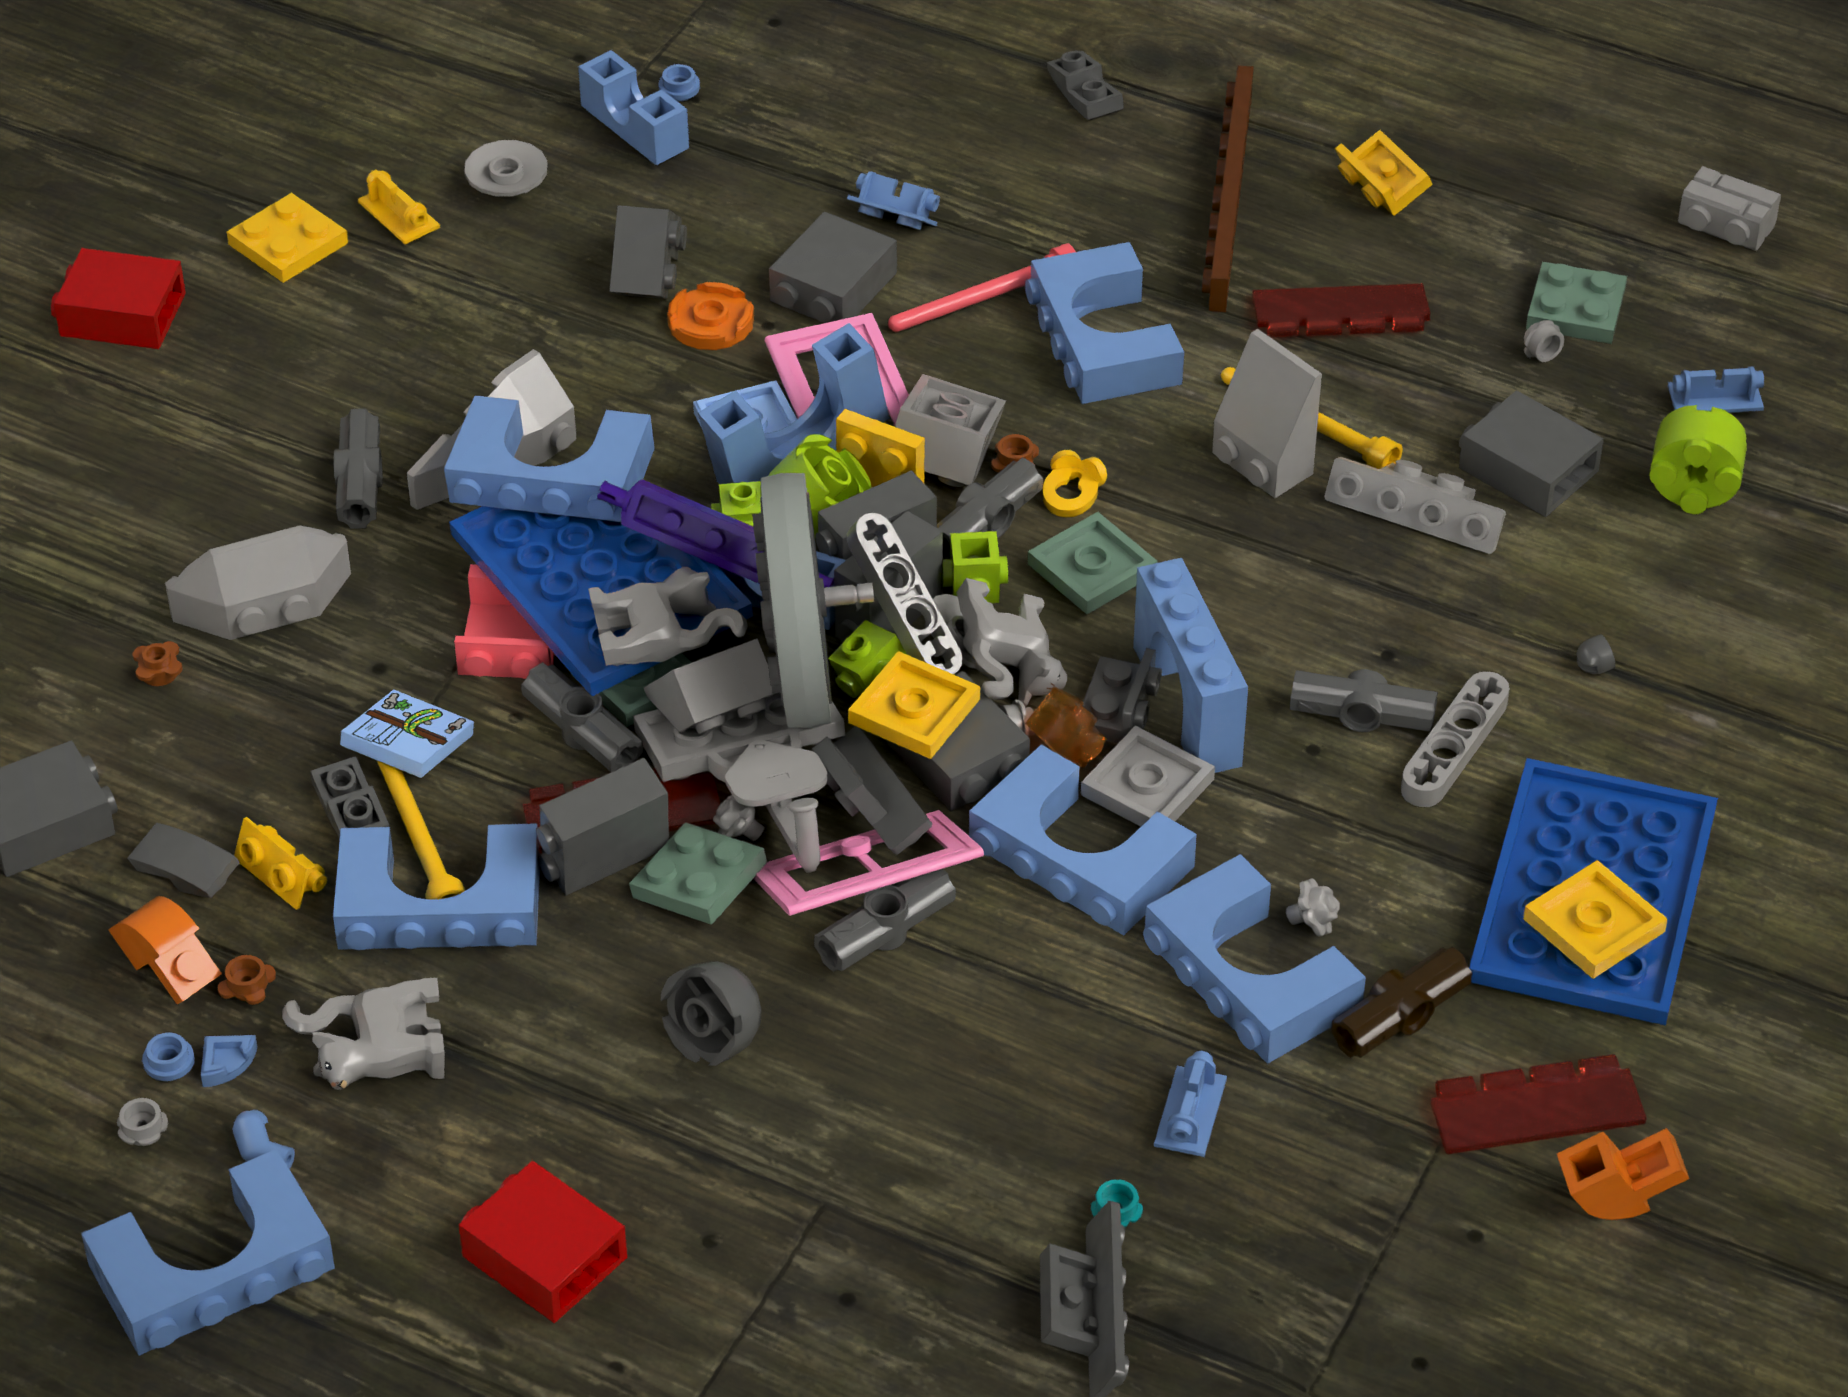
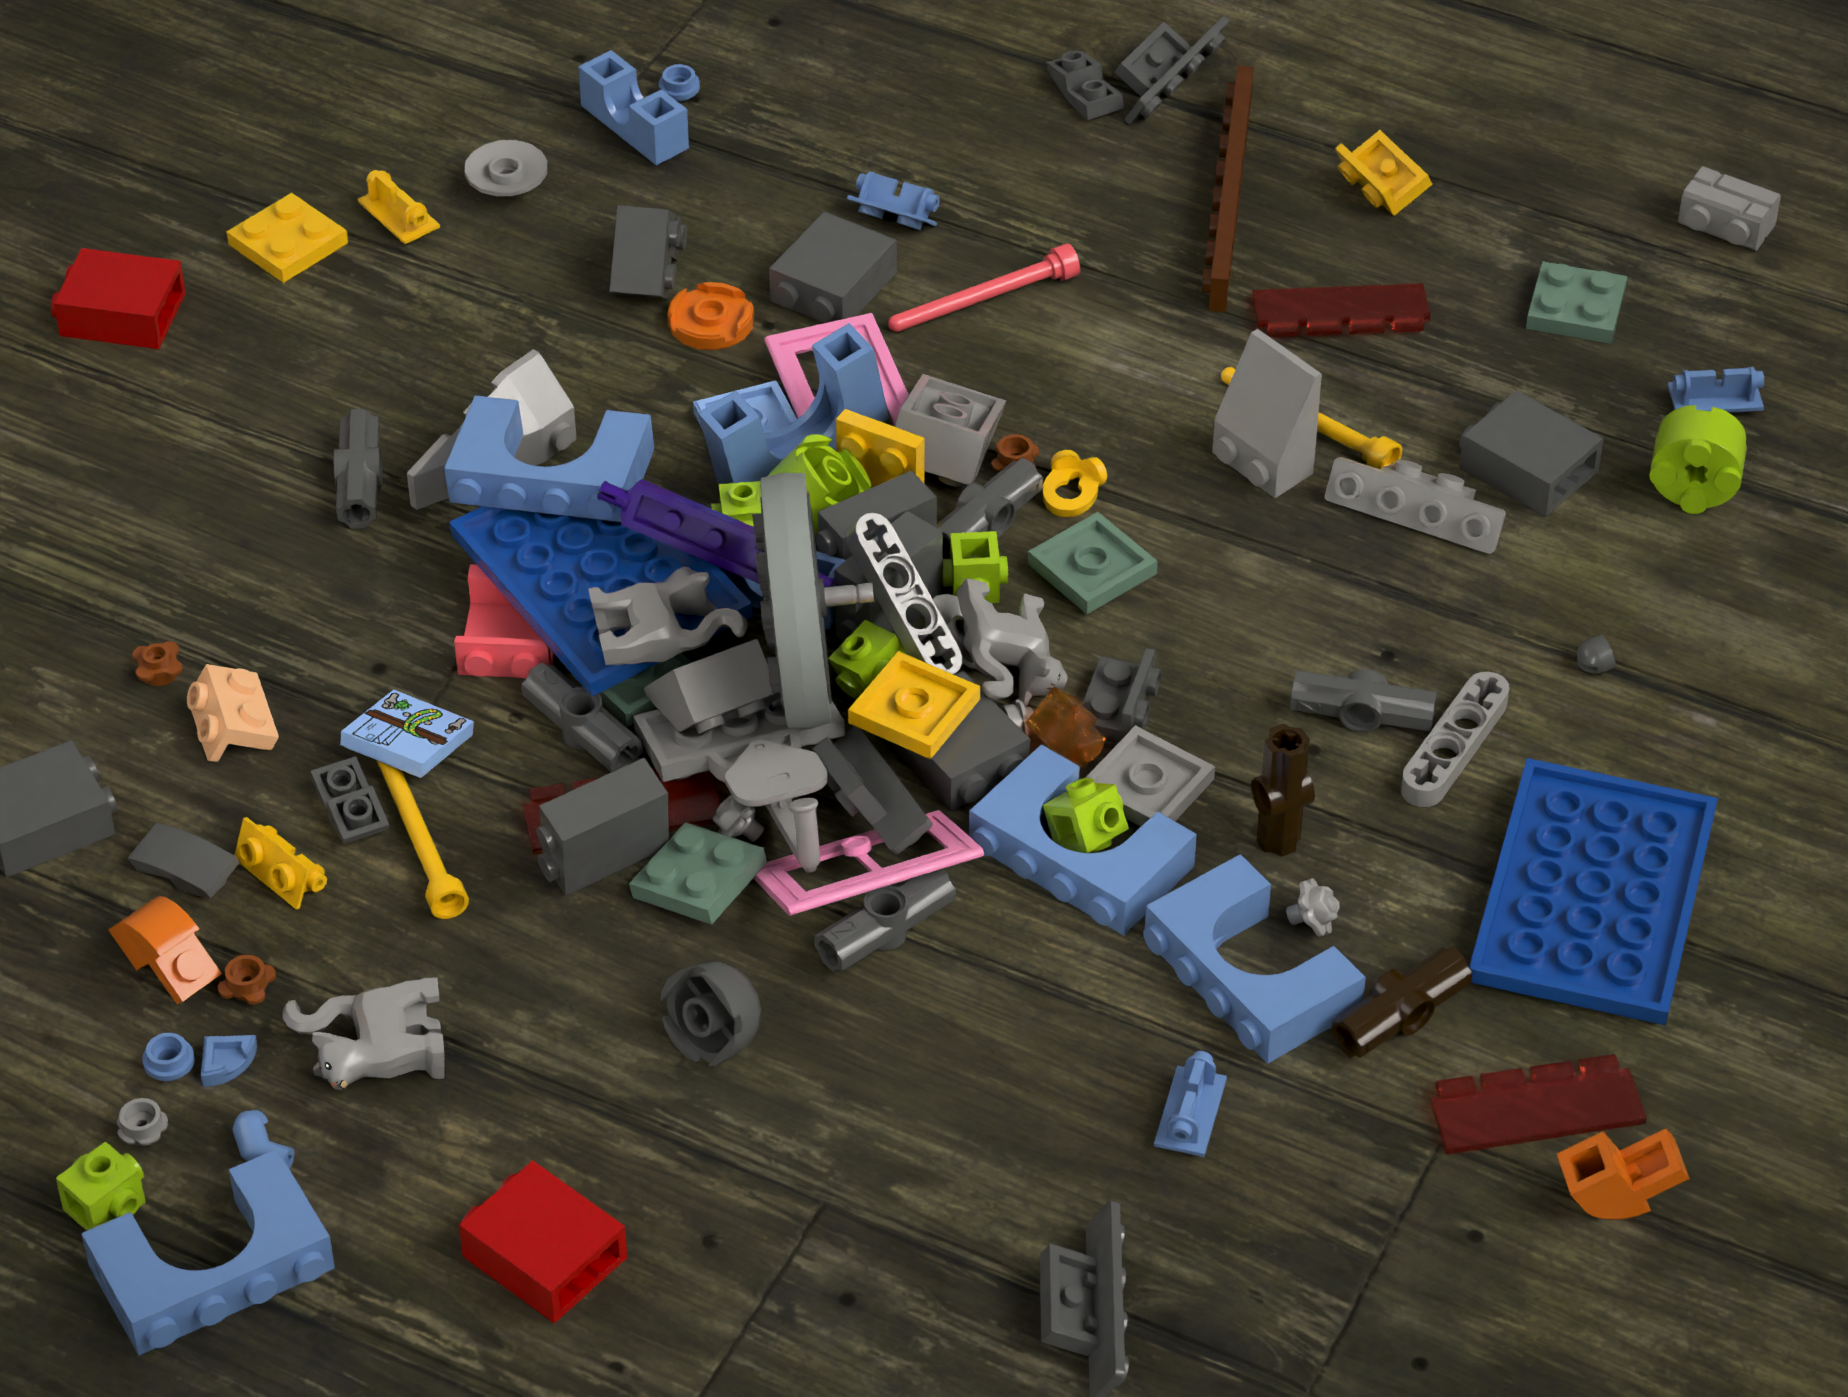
light grey wedge [165,525,351,640] -> none
medium blue arch [333,824,540,950] -> none
medium blue arch [1025,242,1184,404] -> none
teal plate [1091,1180,1143,1228] -> none
medium blue arch [1133,558,1248,773] -> none
yellow plate [1523,860,1668,979] -> none
light grey plate [1524,320,1564,362] -> none
none -> lime brick [56,1141,146,1231]
none -> light nougat bracket [187,664,279,762]
none -> lime brick [1042,778,1129,853]
none -> dark grey bracket [1114,16,1230,125]
none -> dark brown piece [1251,724,1315,857]

